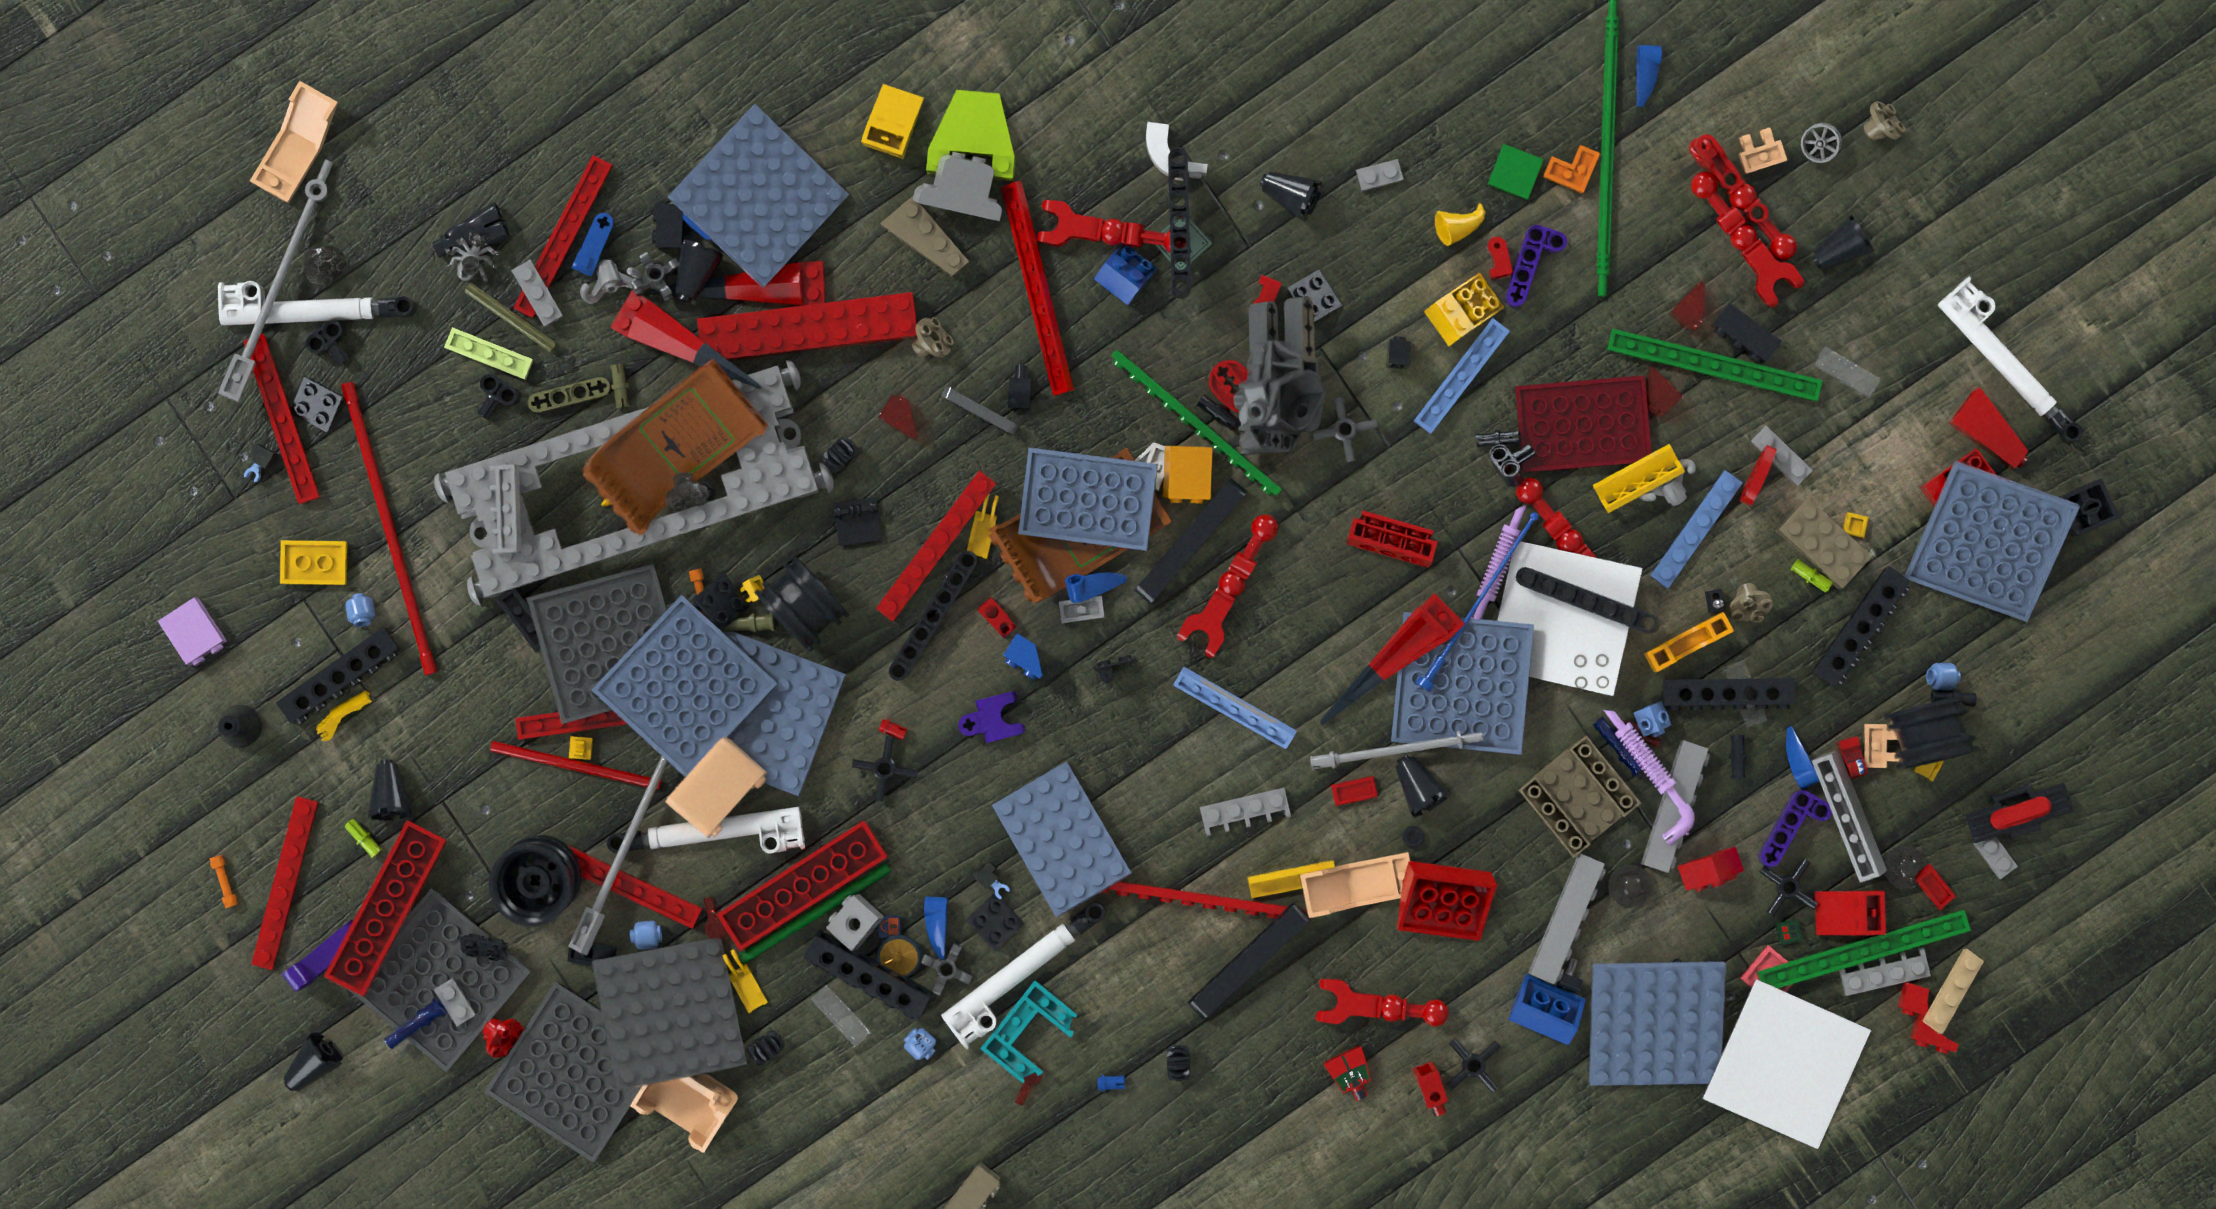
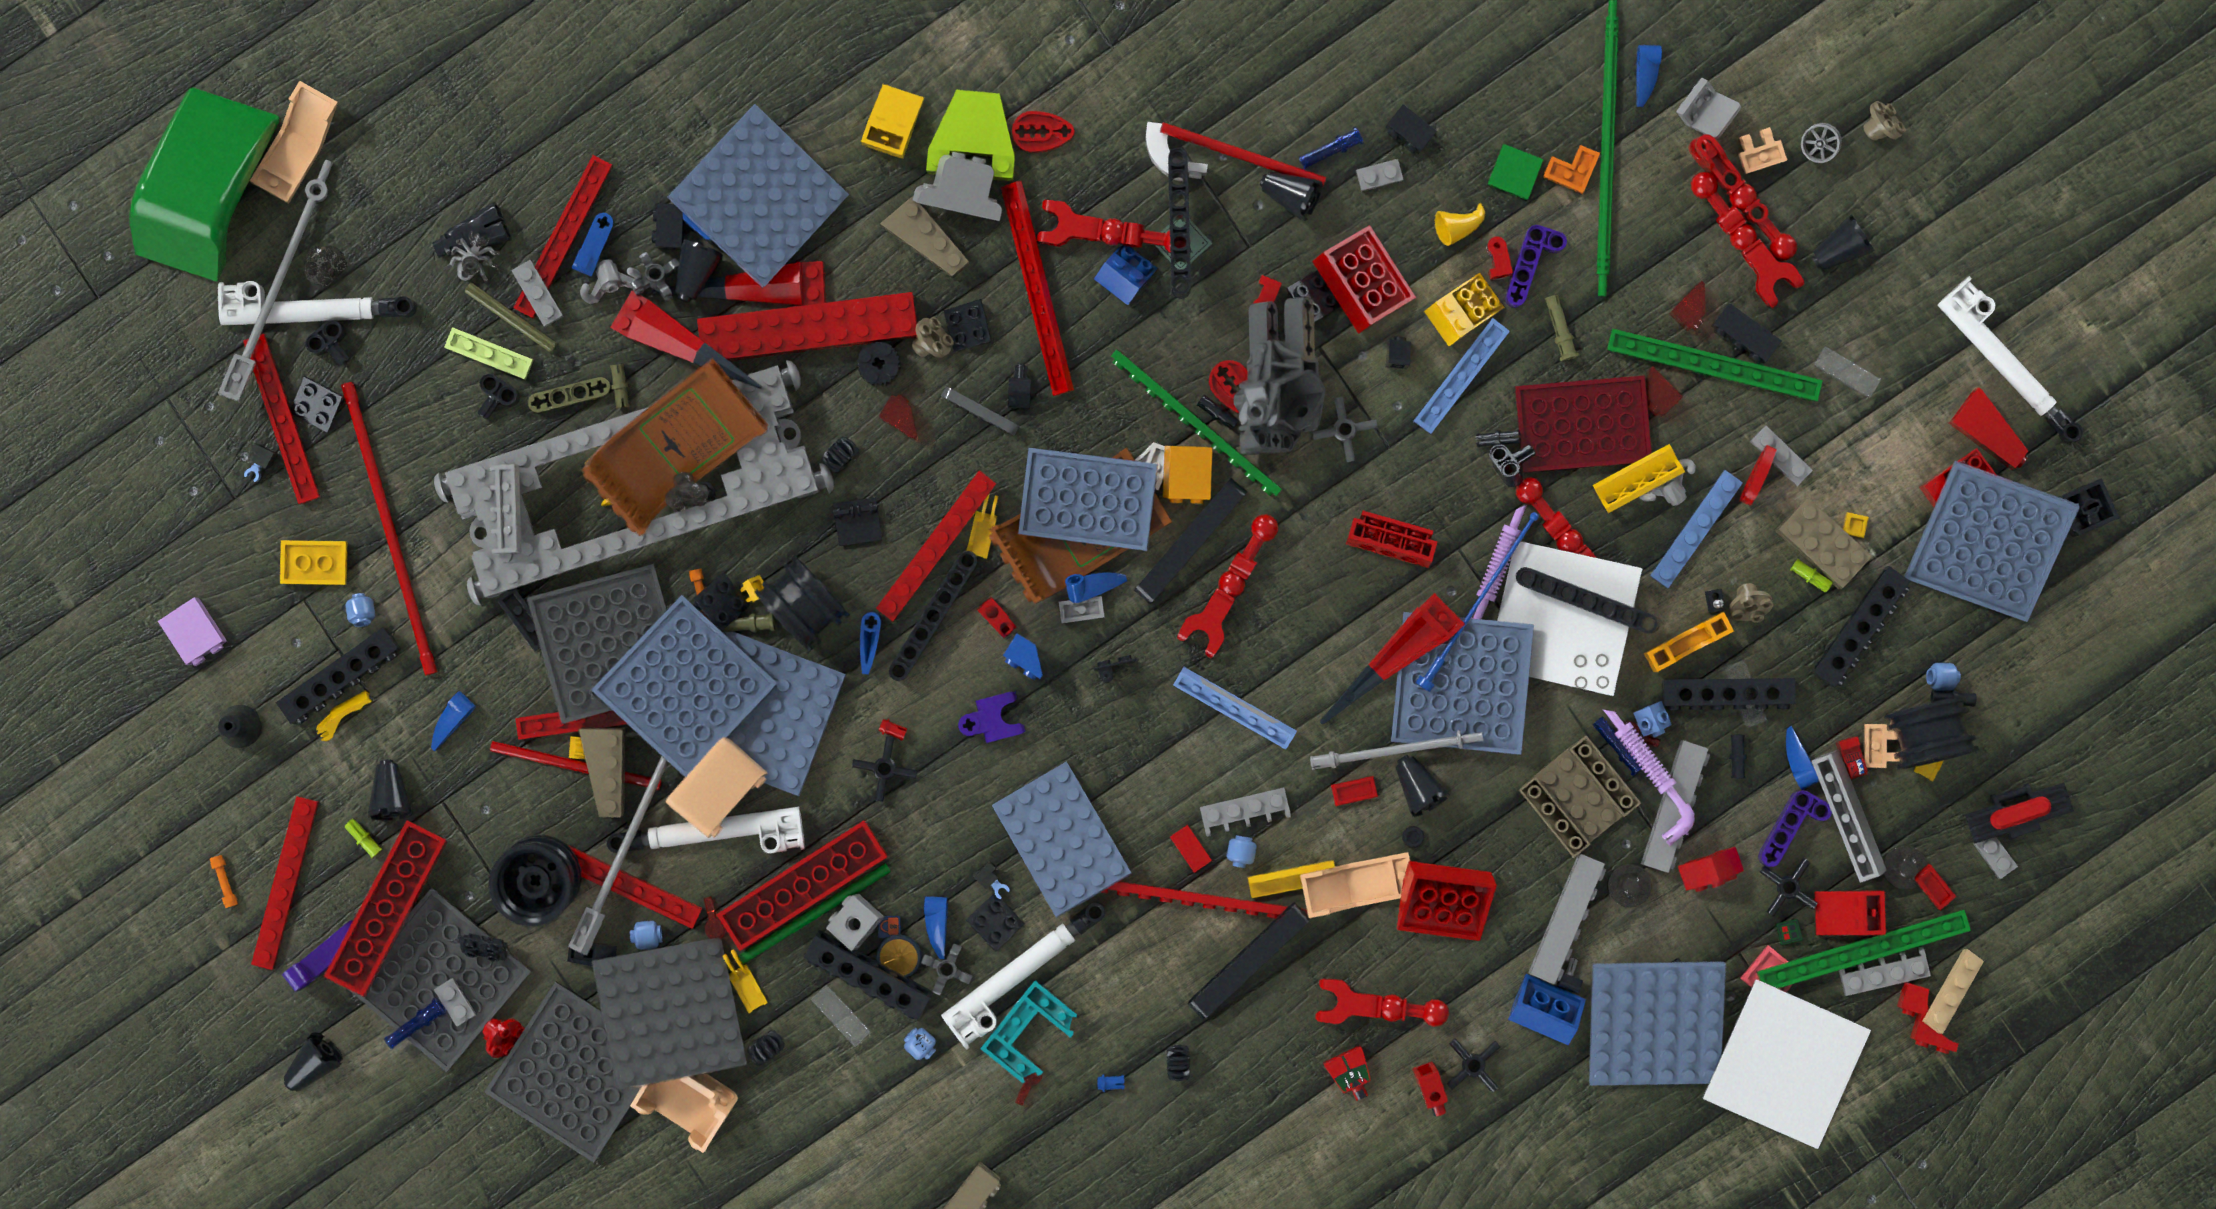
none -> green piece [129,88,280,282]
none -> blue piece [431,691,476,751]
none -> dark tan wedge [579,727,626,817]
none -> black brick [857,342,901,387]
none -> blue piece [860,611,882,674]
none -> black hinge [943,299,992,352]
none -> red piece [1012,111,1075,153]
none -> red piece [1160,122,1326,187]
none -> red tile [1170,825,1212,873]
none -> medium blue head [1227,835,1257,868]
none -> clear blue pin [1299,126,1364,170]
none -> red slope [1312,225,1416,334]
none -> black brick [1386,104,1437,154]
none -> olive pin [1545,295,1579,362]
none -> light grey bracket [1676,78,1741,139]

